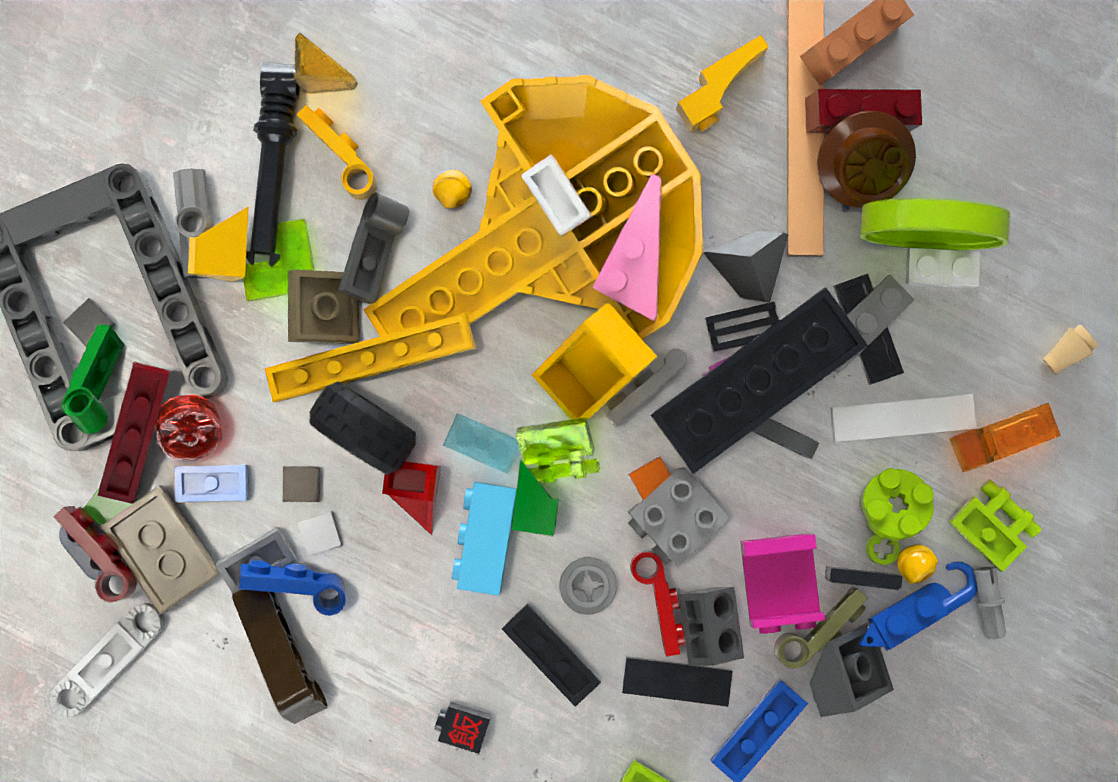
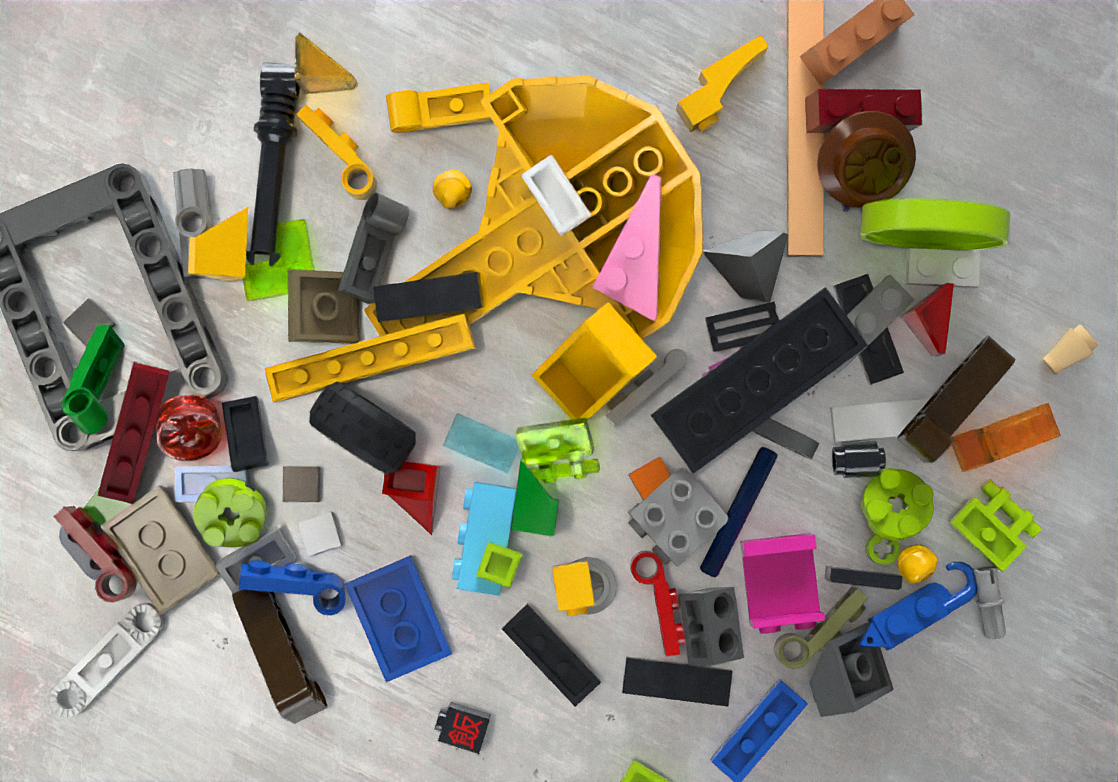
none -> lime plate [193,478,267,547]
none -> black tile [222,396,269,472]
none -> blue plate [345,555,453,683]
none -> black tile [373,272,484,322]
none -> yellow plate [386,82,492,133]
none -> lime tile [476,542,522,588]
none -> yellow brick [552,560,595,616]
none -> dark blue axle [700,447,778,578]
none -> black brick [832,441,886,478]
none -> dark brown beam [897,335,1016,463]
none -> red slope [900,283,954,356]

